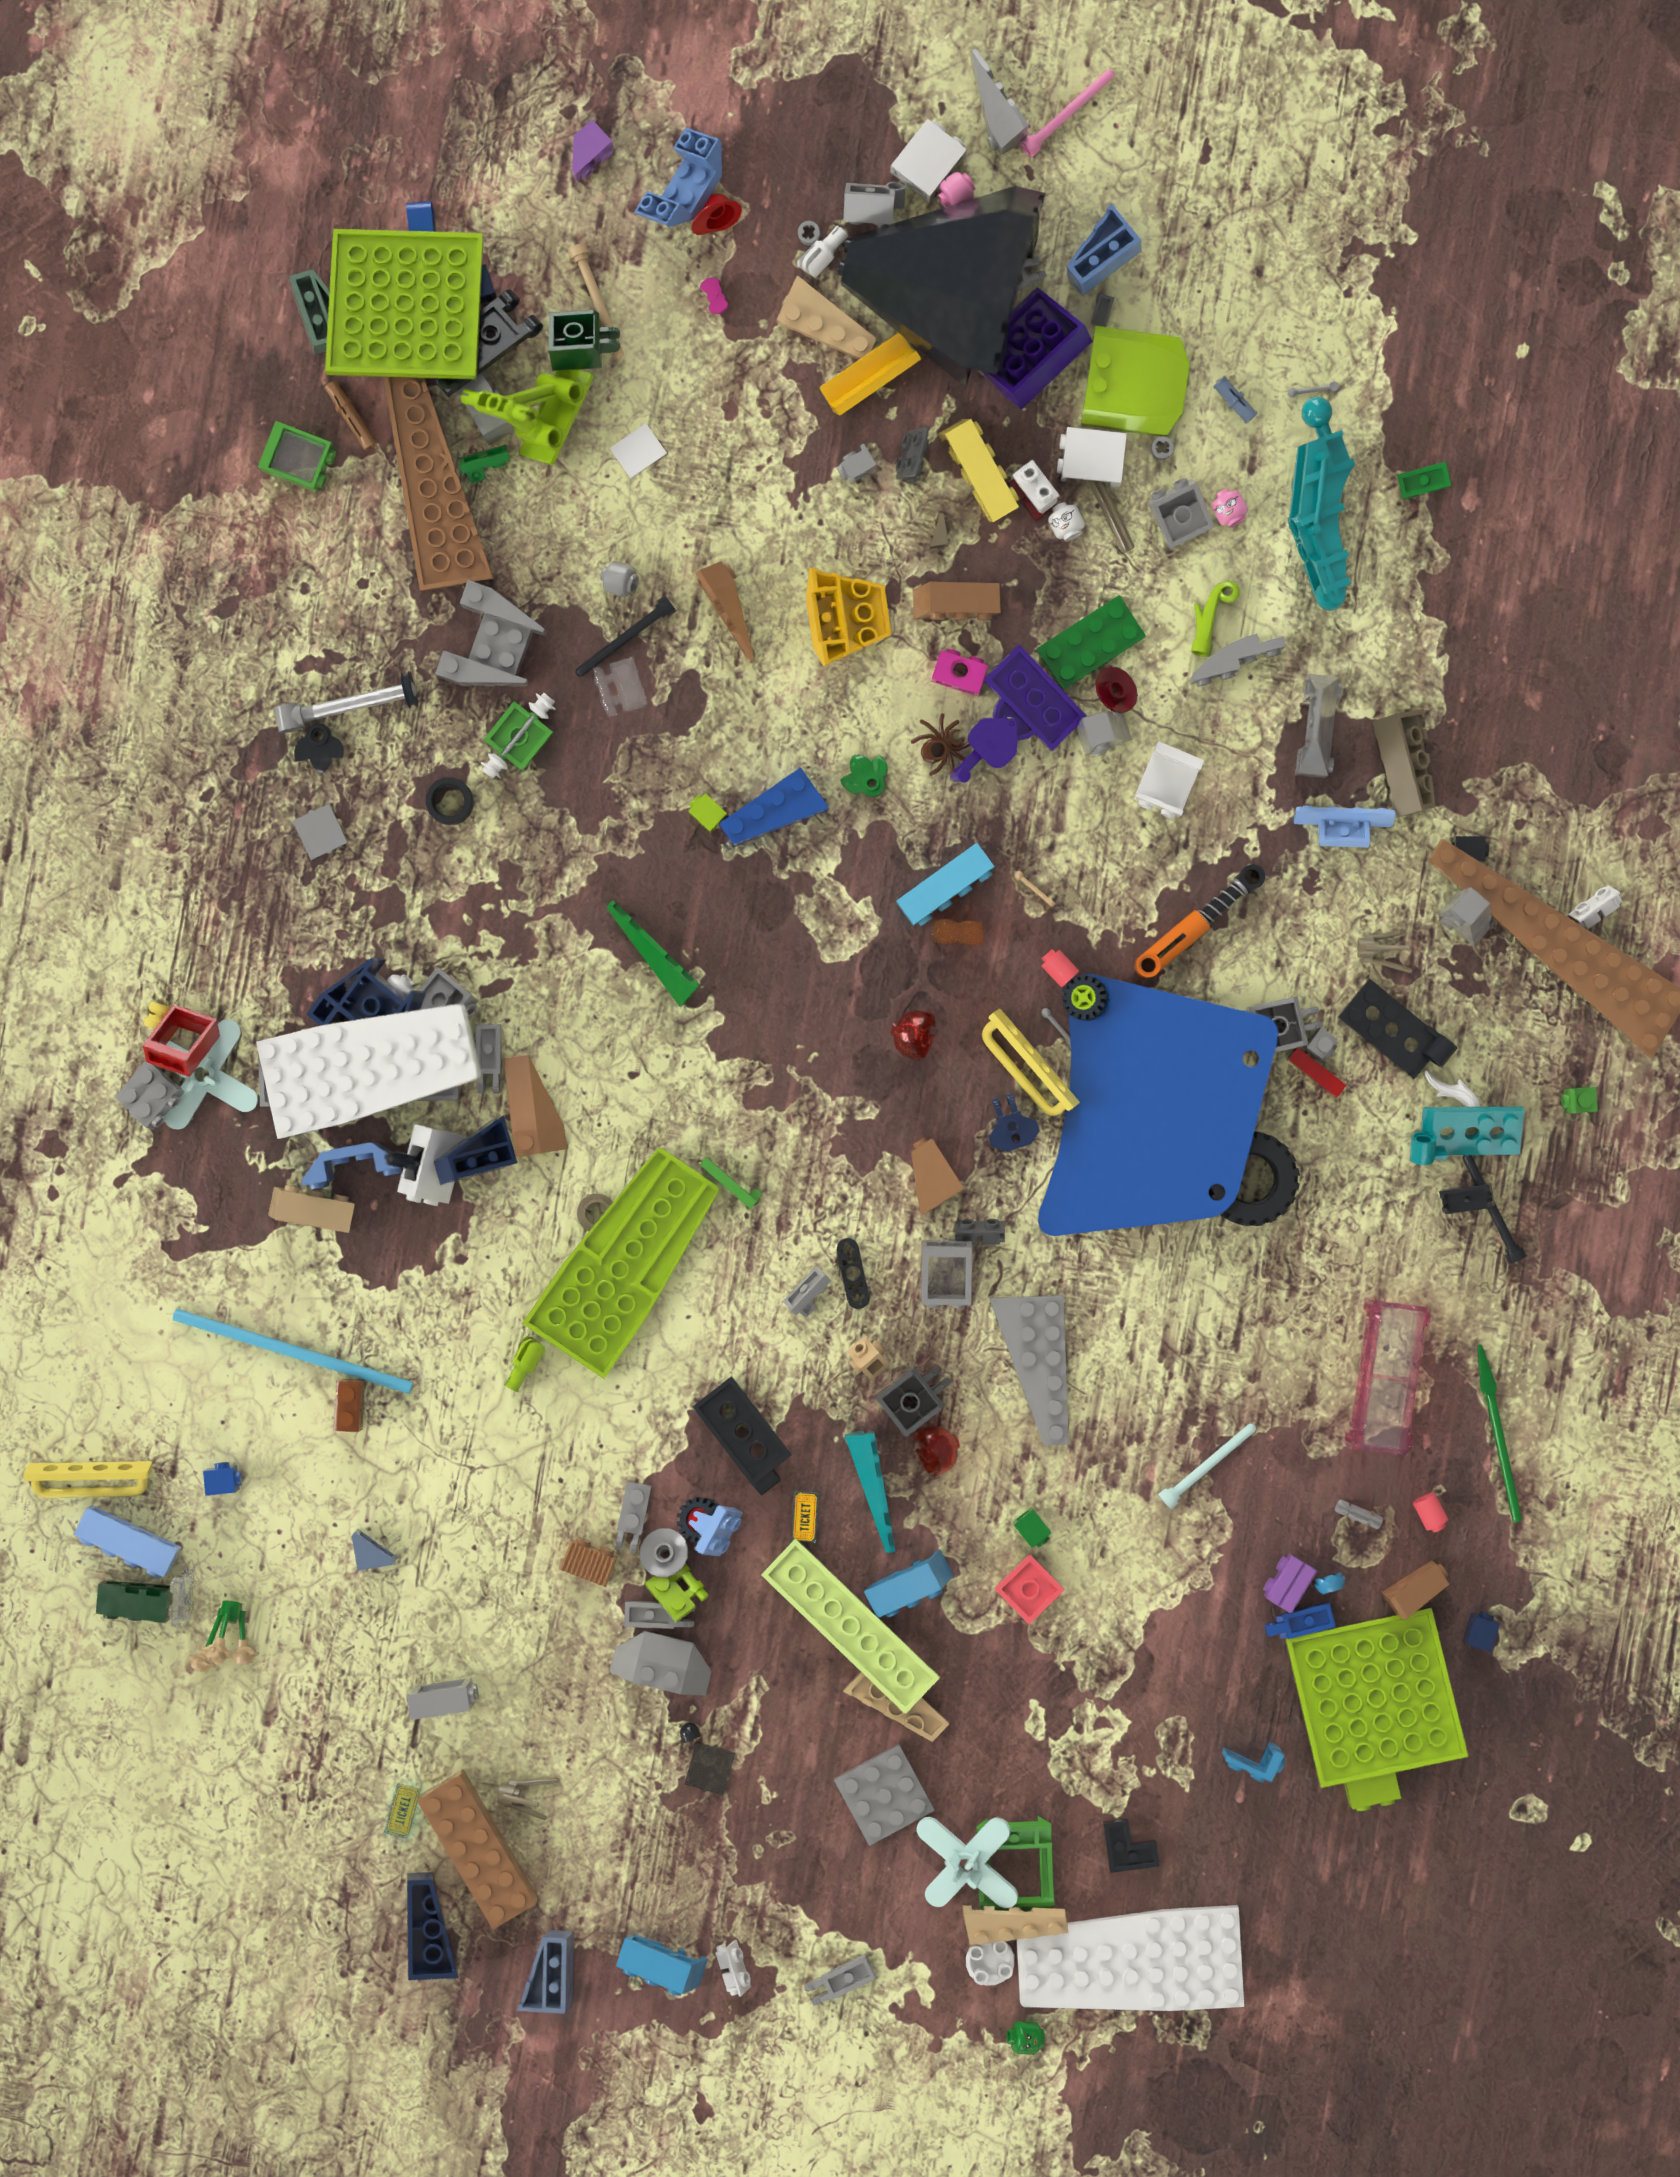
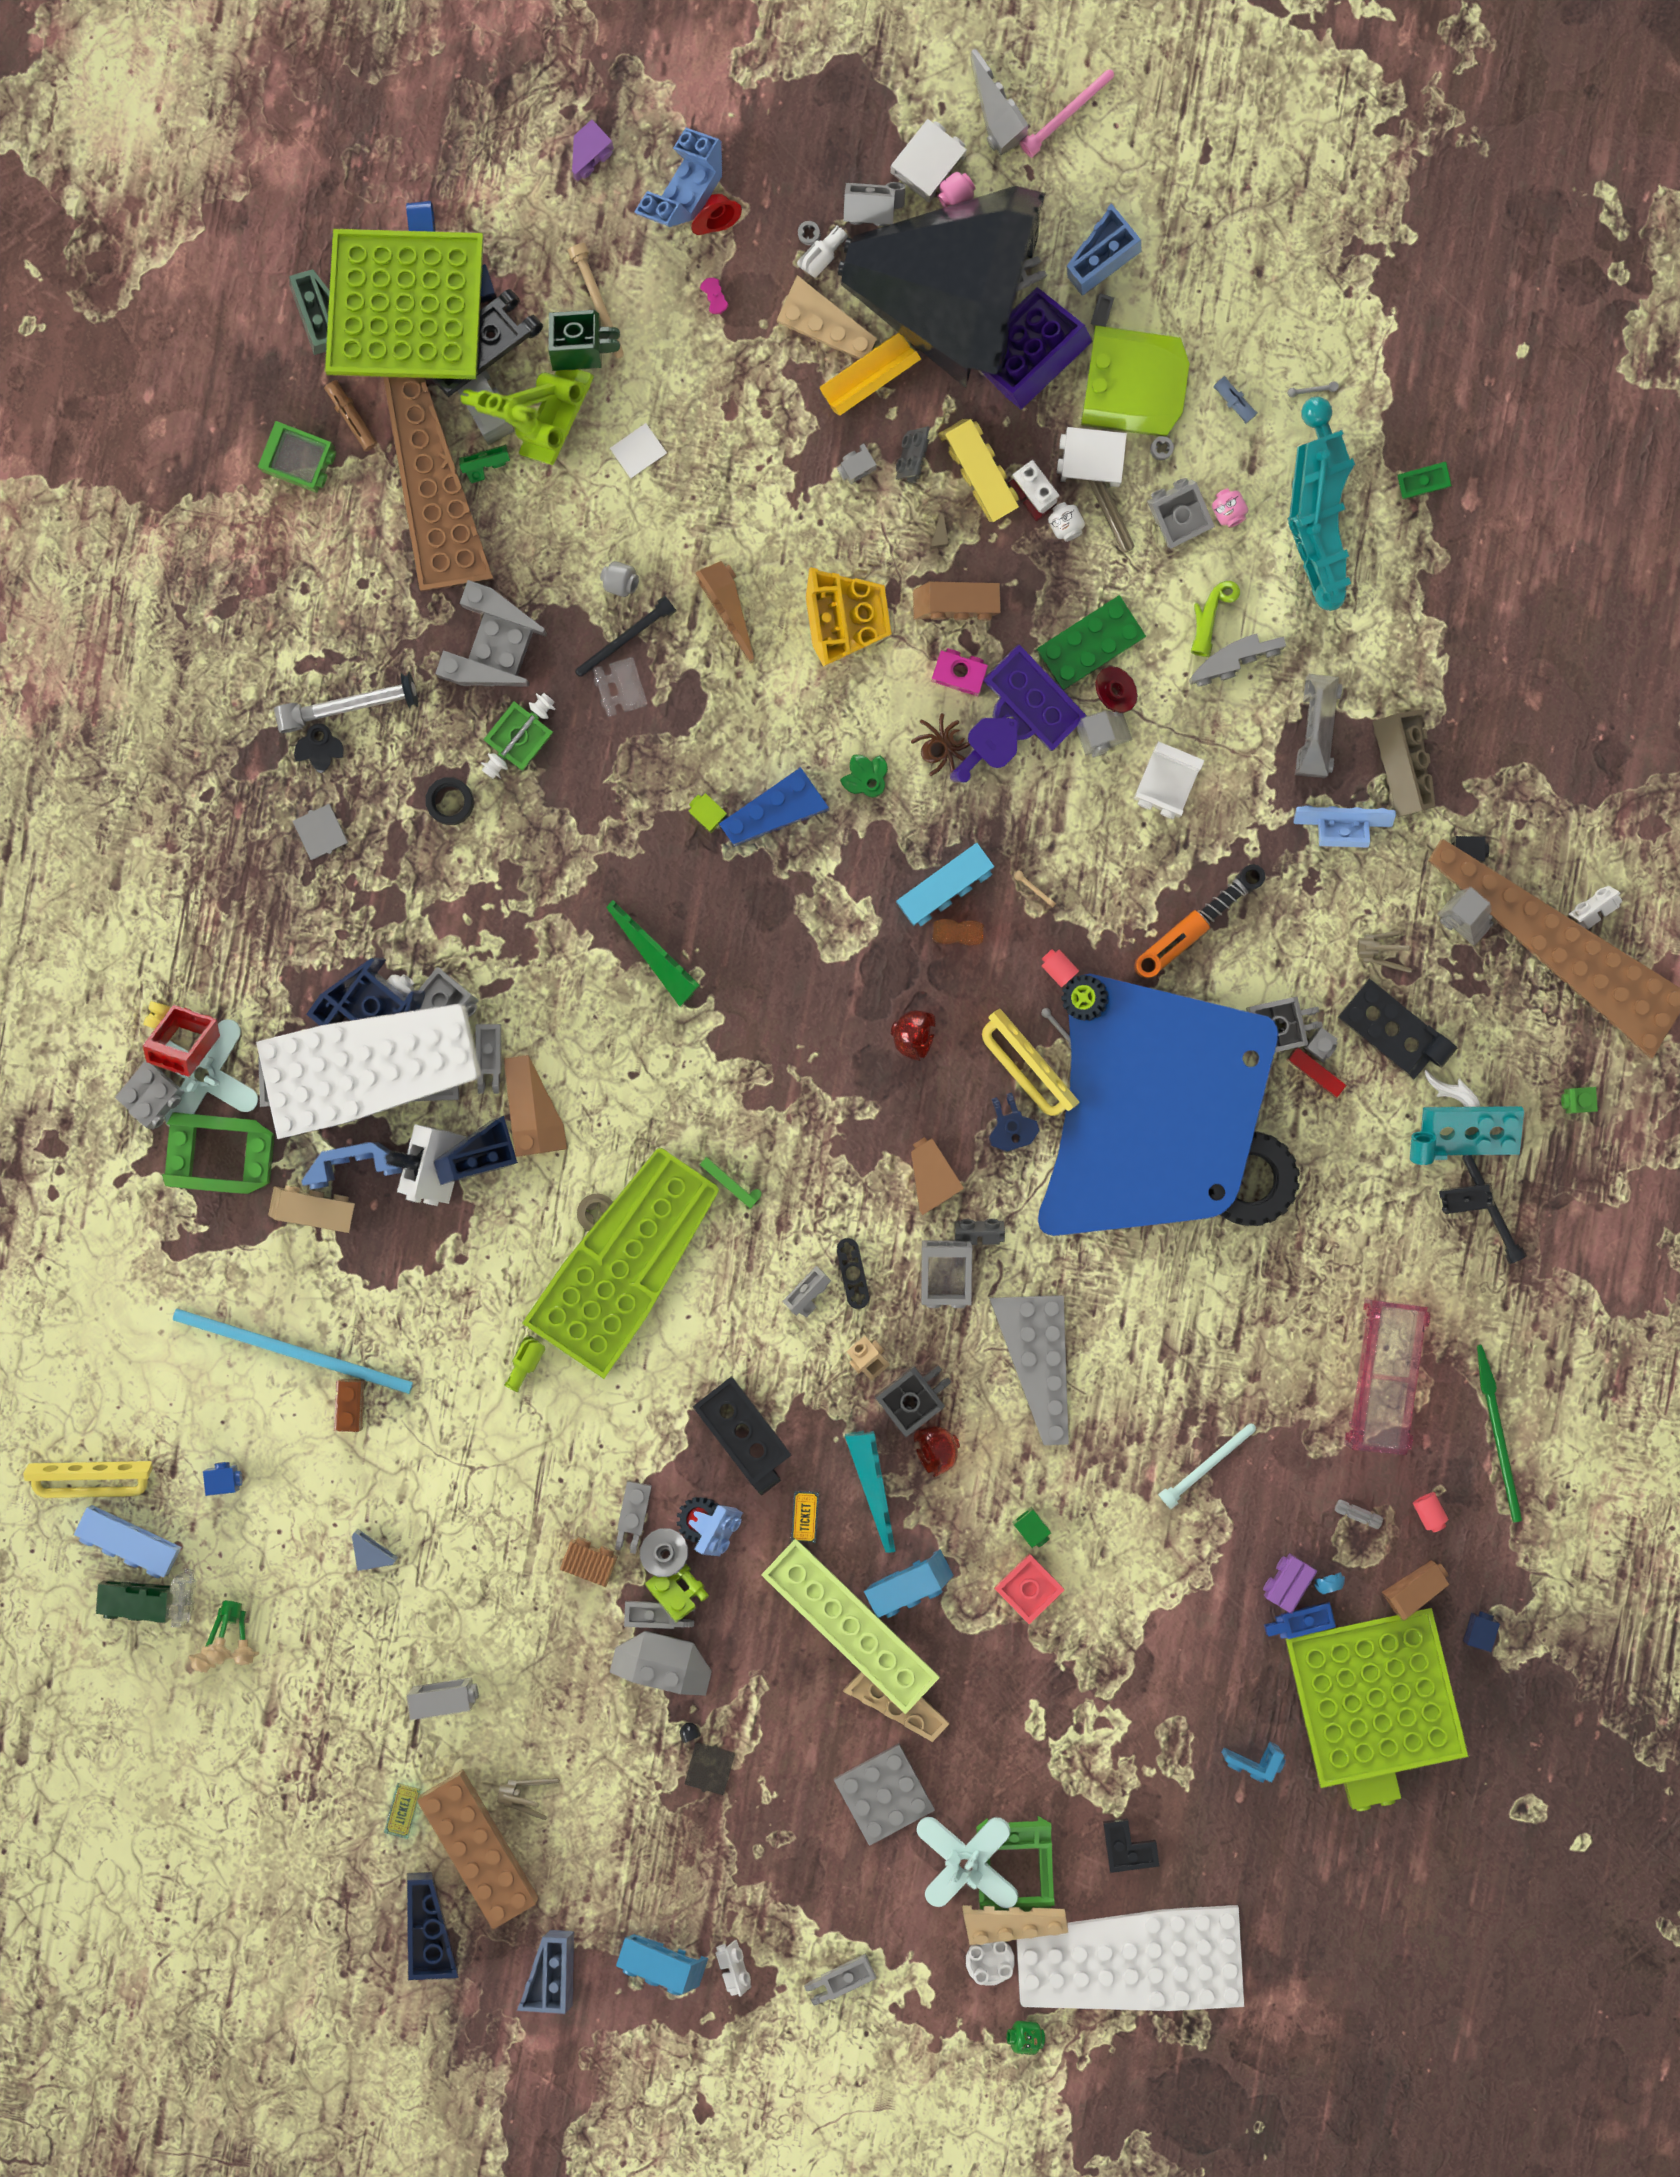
none -> bright green wedge [162,1112,275,1194]

